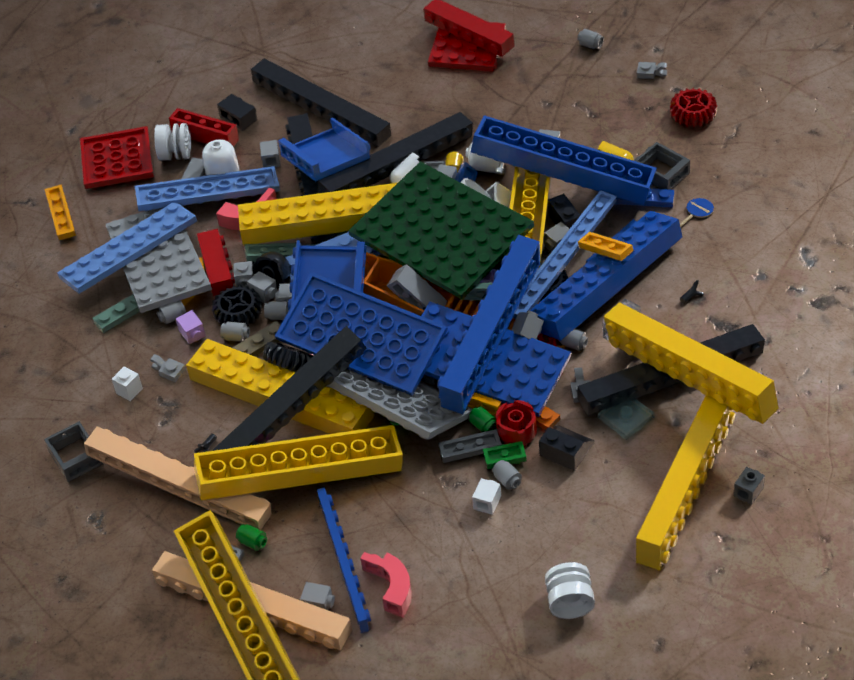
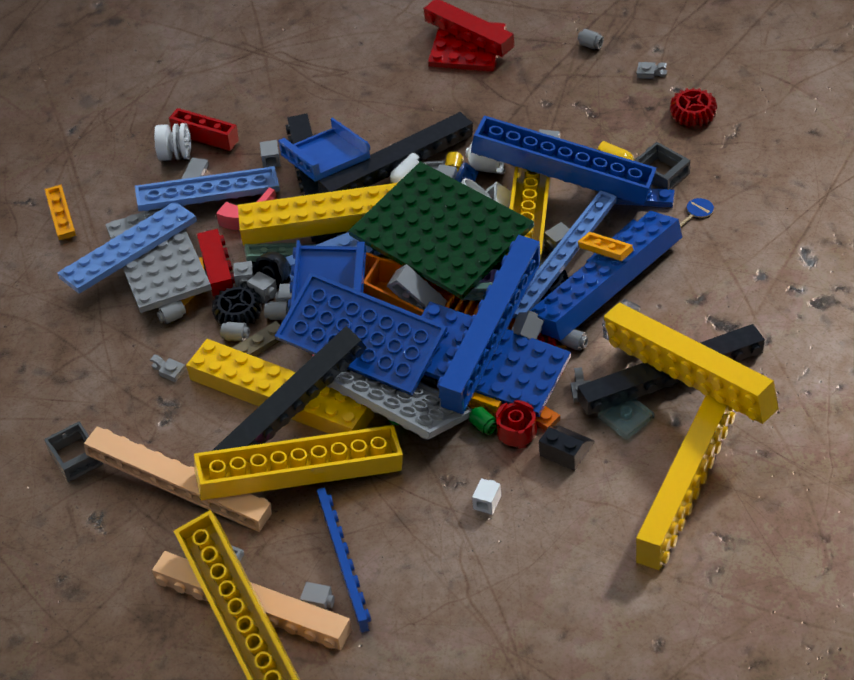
red plate [80,126,154,189] -> none
sand green plate [92,294,140,333] -> none
white brick [112,367,143,401] -> none
lavender brick [175,310,206,344] -> none
black bar [194,434,217,453] -> none
white cylinder [202,139,240,176] -> none
black brick [217,94,257,131] -> none
green brick [236,524,267,551] -> none
black brick [251,58,392,147] -> none
black gear [263,342,313,372] -> none
coral arch [360,552,412,618] -> none
dark grey plate [438,429,502,463] -> none
green plate [483,441,527,469] -> none
light grey brick [492,460,522,490] -> none
white wheel [545,562,595,619] -> none
black brick [548,193,580,229] -> none
black bar [680,280,704,304] -> none
dark grey brick [733,467,765,505] -> none

